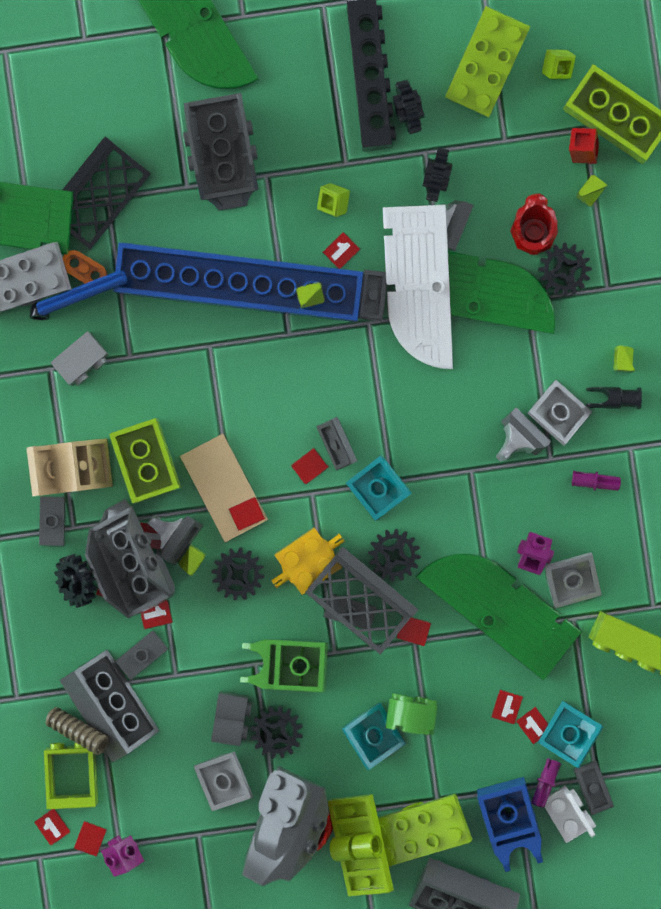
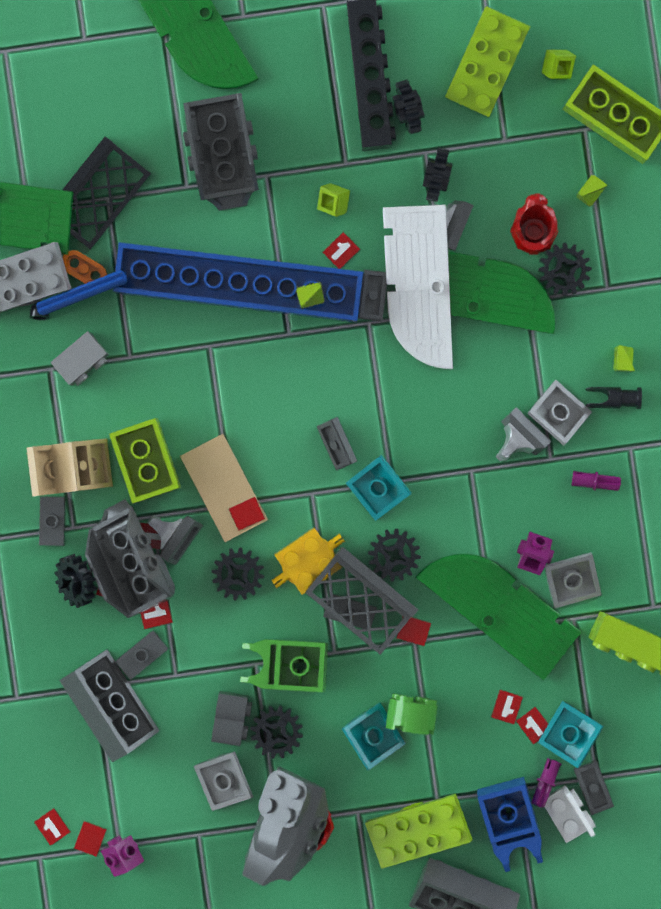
lime window [44,742,98,809] -> none
dark tan piece [46,707,109,755] -> none
lime slope [179,545,206,576] -> none
red sticker [291,448,328,485] -> none
lime plate [327,794,394,896] -> none
red brick [569,128,600,164] -> none

